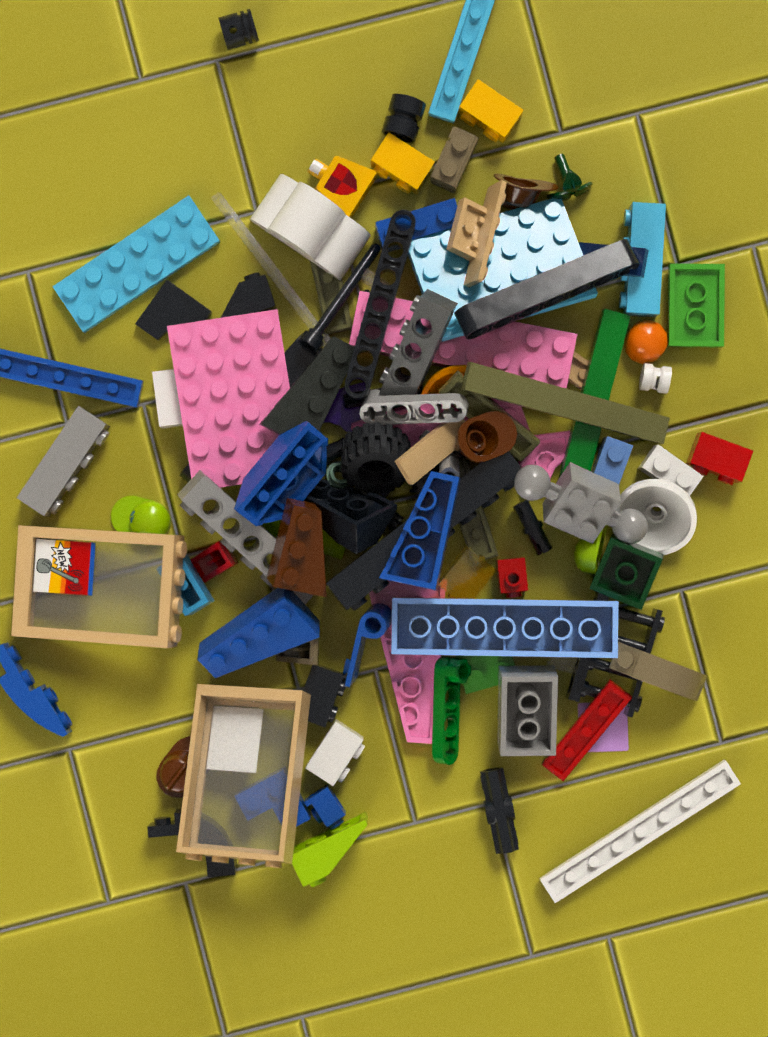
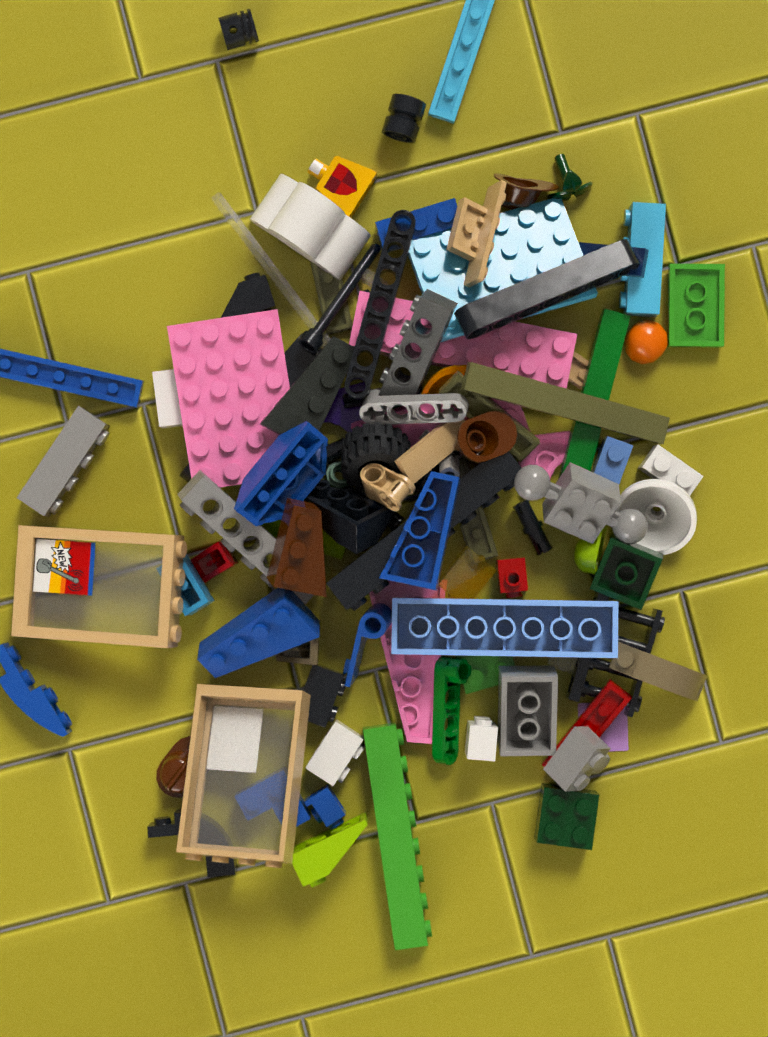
medium azure plate [52,195,220,333] -> none
lime cap [111,496,171,534] -> none
black tile [135,280,212,341] -> none
yellow brick [371,132,435,195] -> none
dark tan brick [430,126,478,193] -> none
yellow brick [458,79,524,143] -> none
black piece [480,767,519,854] -> none
white plate [539,760,741,903] -> none
white wheel [639,363,672,394] -> none
red brick [686,432,753,486] -> none
none -> tan piece [360,463,416,511]
none -> bright green brick [363,722,432,950]
none -> white brick [465,716,498,762]
none -> dark green brick [534,783,599,850]
none -> light grey brick [543,726,611,792]

